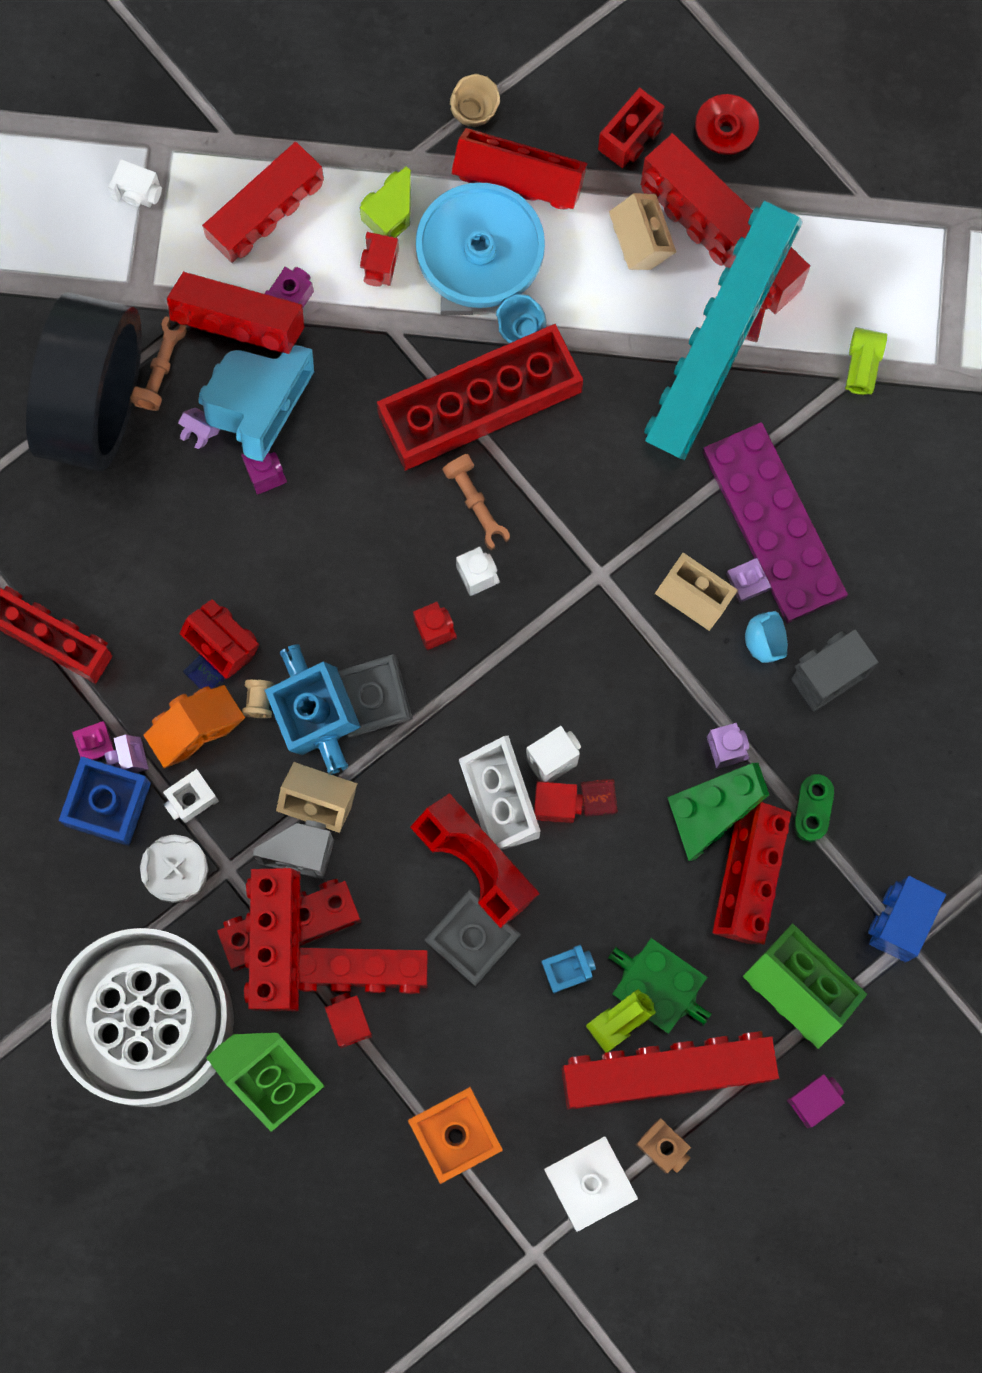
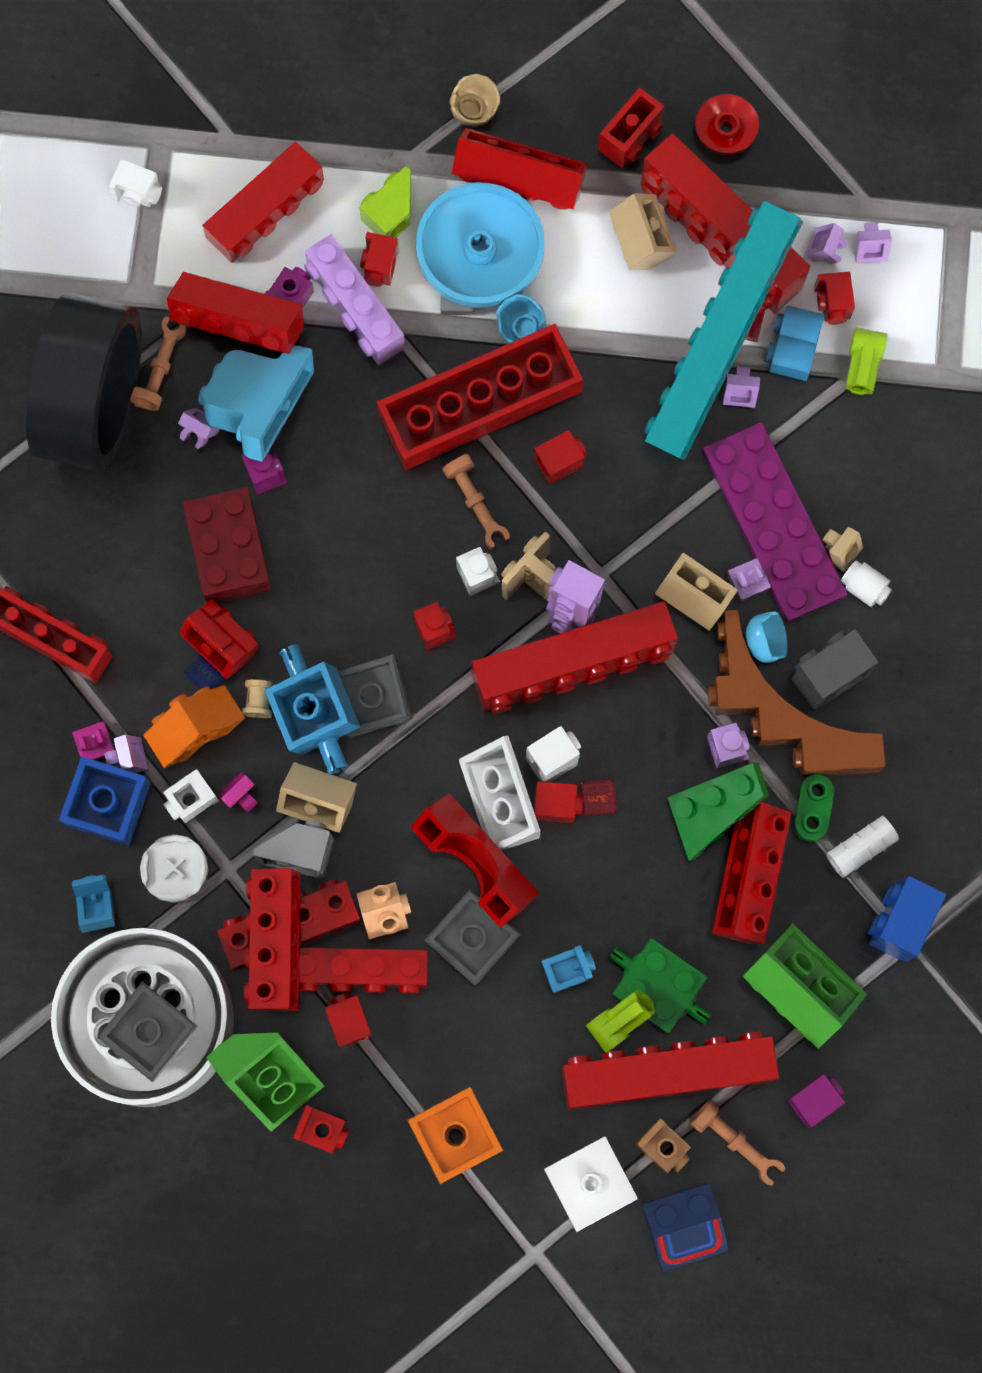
none -> dark azure bracket [72,875,115,933]
none -> dark grey plate [97,982,198,1082]
none -> dark red brick [183,487,272,603]
none -> dark pink tile [216,772,258,812]
none -> red brick [293,1105,350,1154]
none -> lavender brick [304,234,405,365]
none -> light nougat brick [356,882,411,939]
none -> red brick [472,601,678,714]
none -> tan bracket [501,531,557,601]
none -> red brick [534,430,587,485]
none -> lavender brick [546,560,605,634]
none -> dark blue slope [641,1183,729,1272]
none -> nougat piece [689,1100,785,1186]
none -> dark orange arch [708,610,885,777]
none -> lavender tile [723,366,760,408]
none -> dark azure brick [765,305,824,381]
none -> lavender tile [804,223,848,264]
none -> red brick [814,271,855,325]
none -> tan tile [822,527,863,572]
none -> white axle [826,816,899,878]
none -> white brick [841,560,892,607]
none -> lavender tile [854,222,892,263]

